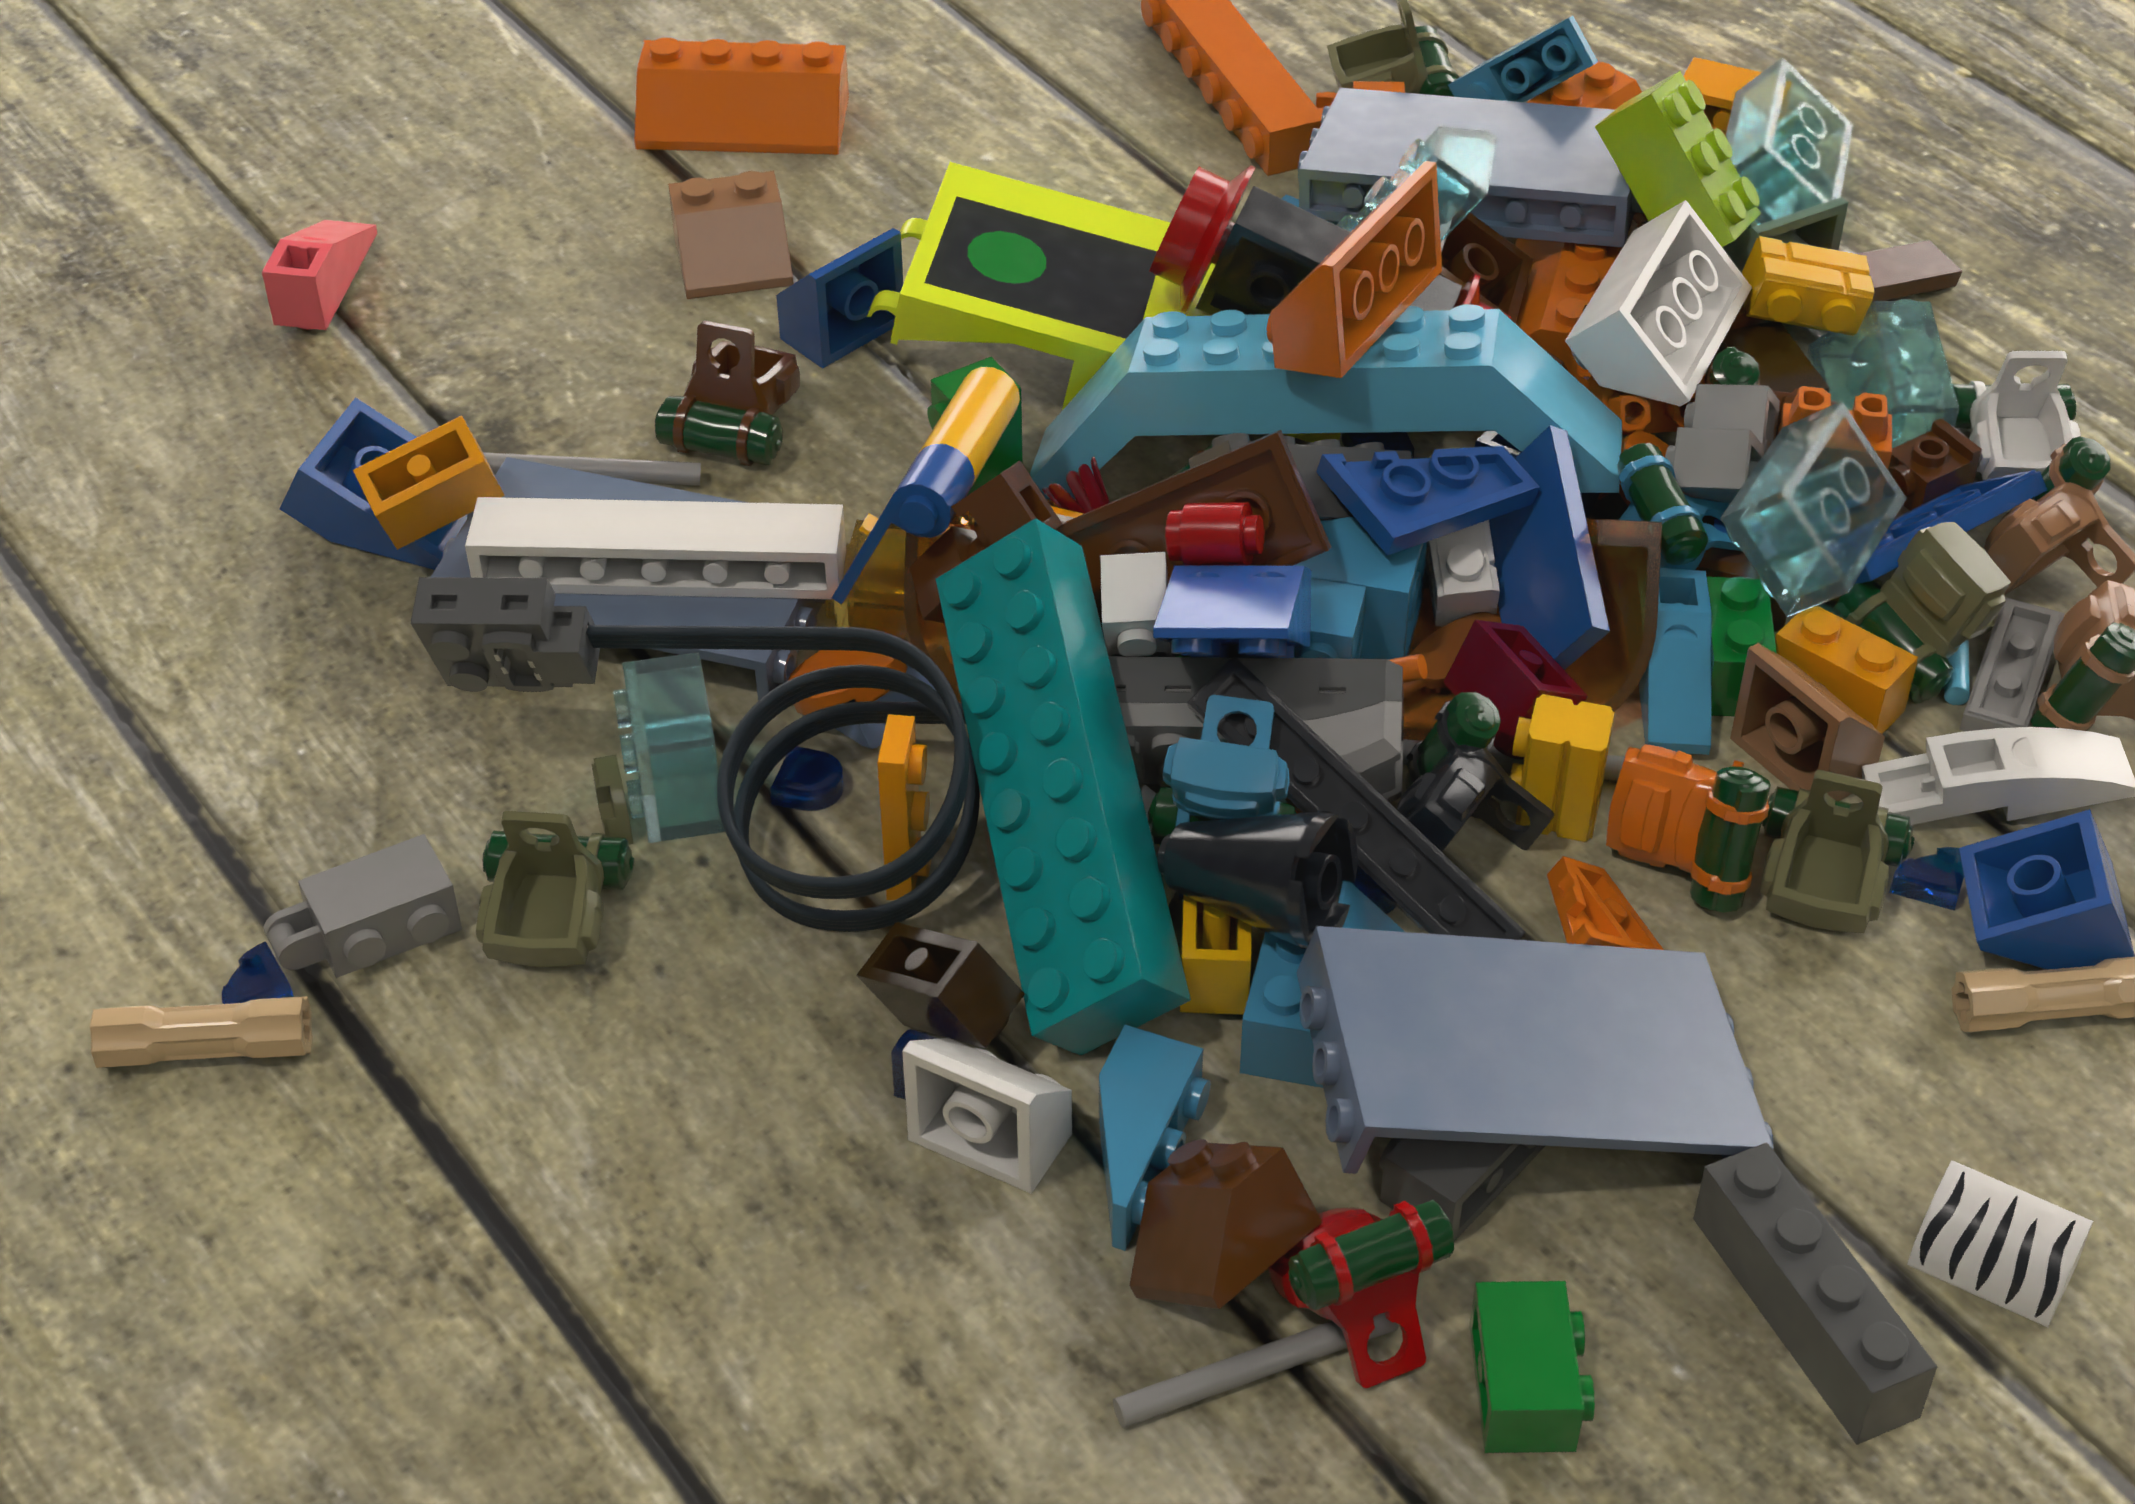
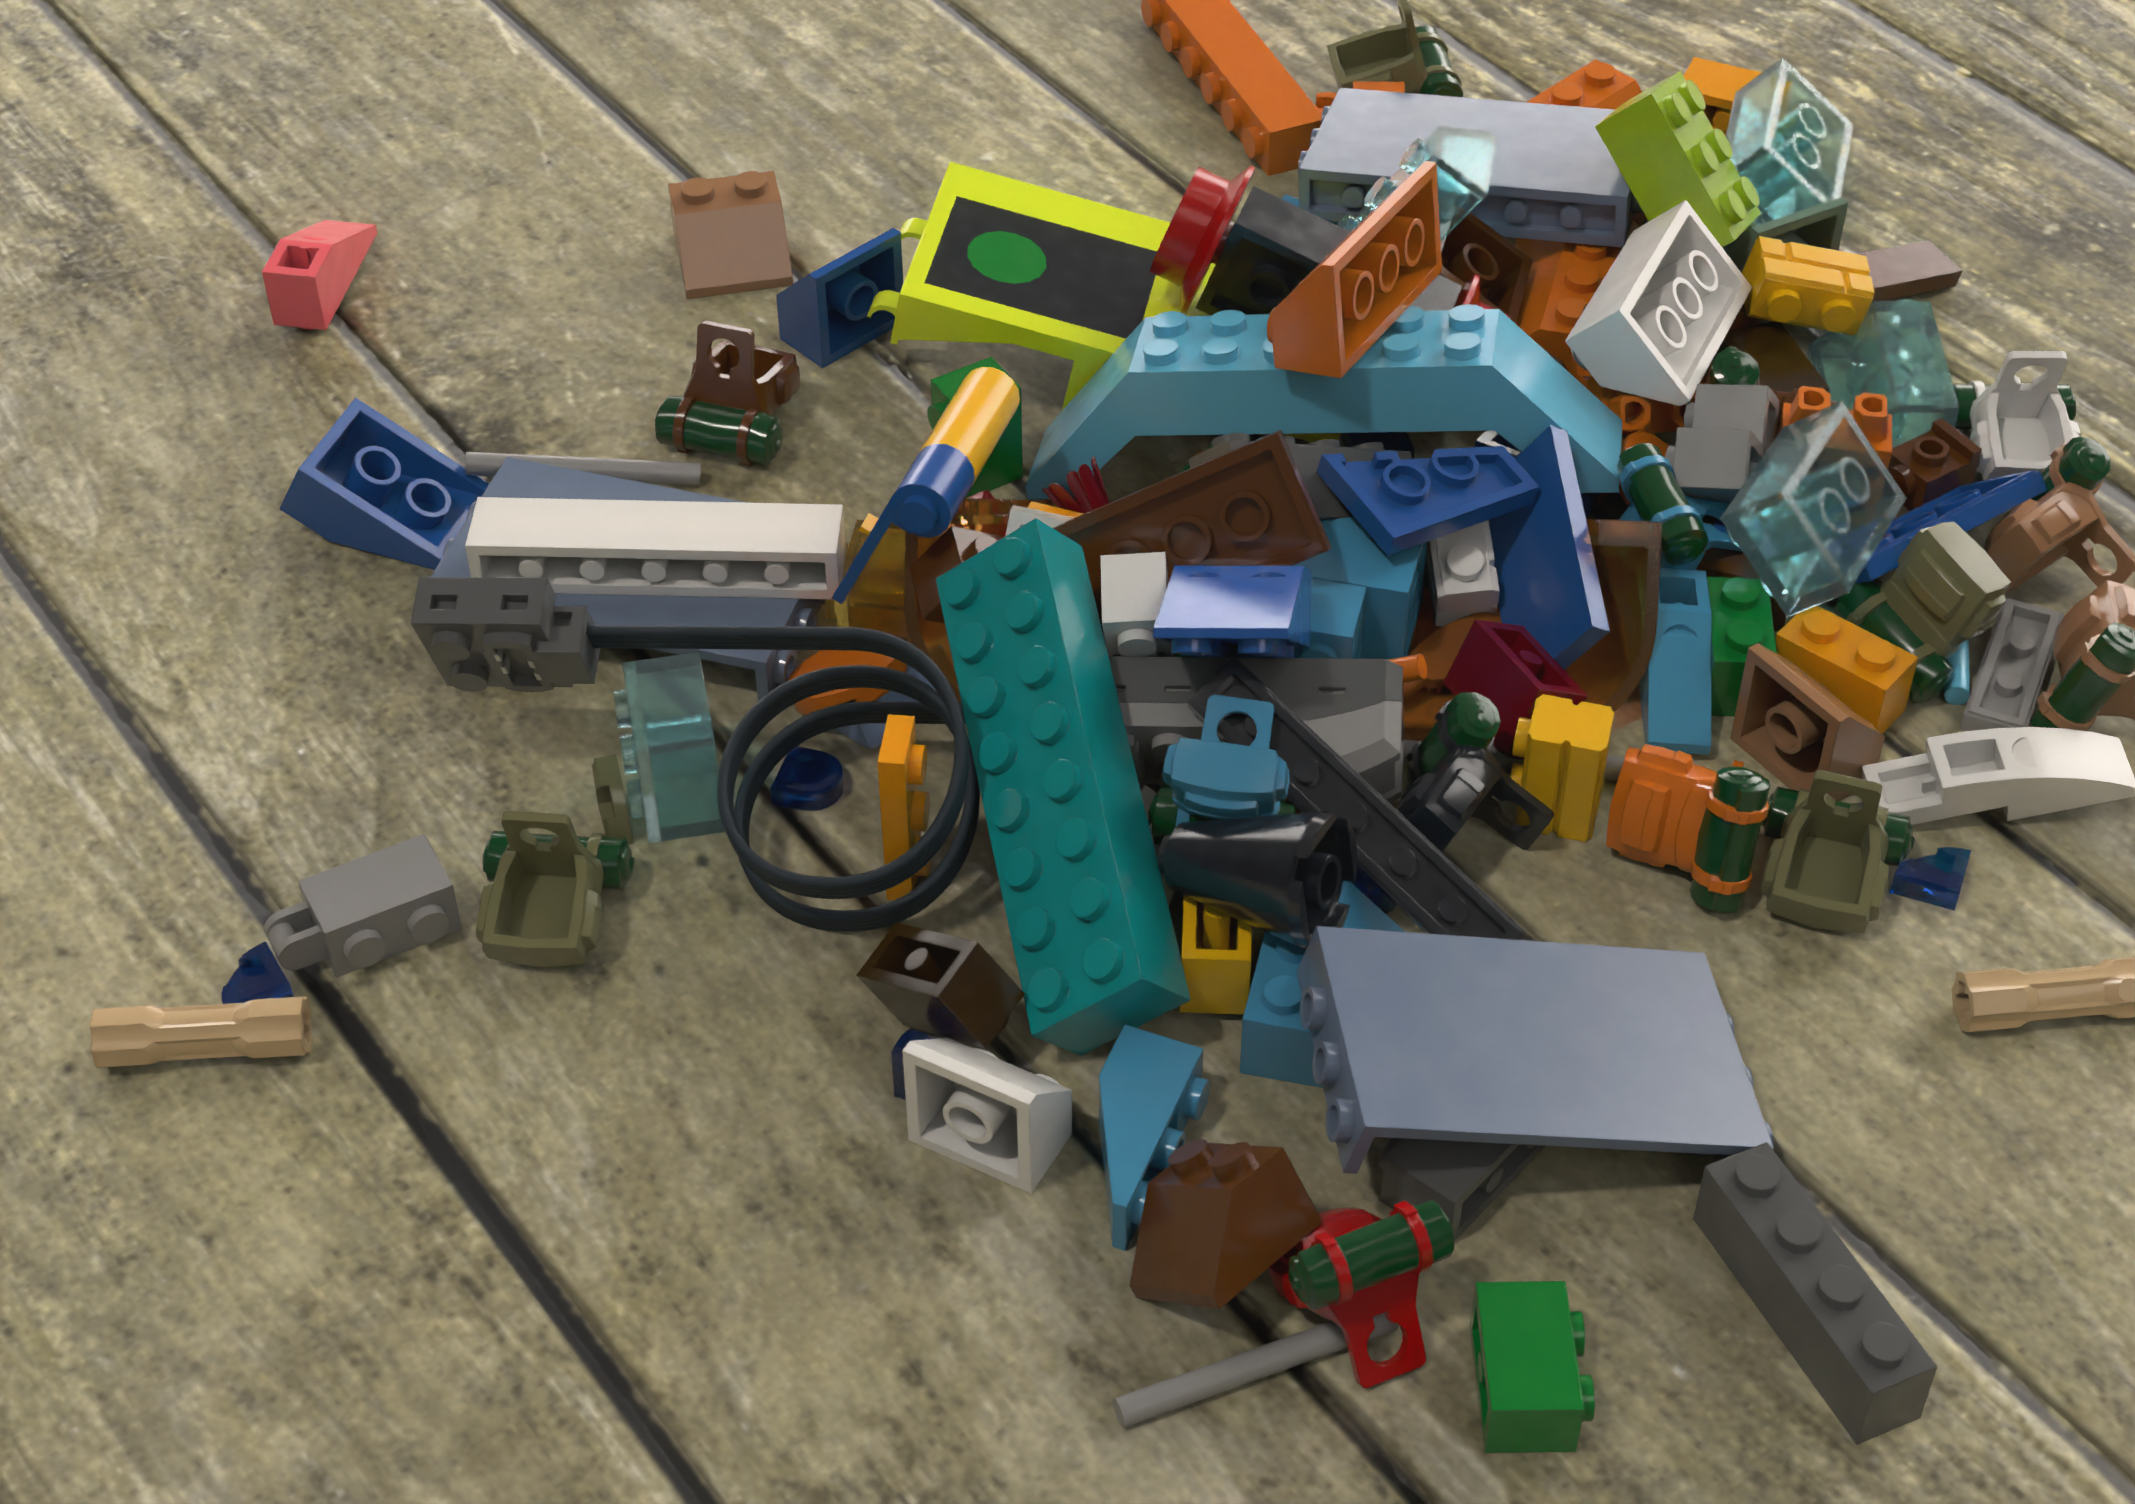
light orange brick [353,415,505,550] -> none
orange slope [635,37,849,155] -> none
reddish brown brick [951,461,1062,548] -> none
red brick [1165,502,1265,566] -> none
dark azure slope [1448,15,1598,102] -> none
orange wing [1547,856,1664,950] -> none
white brick [1907,1160,2093,1327] -> none
blue slope [1959,809,2135,970] -> none

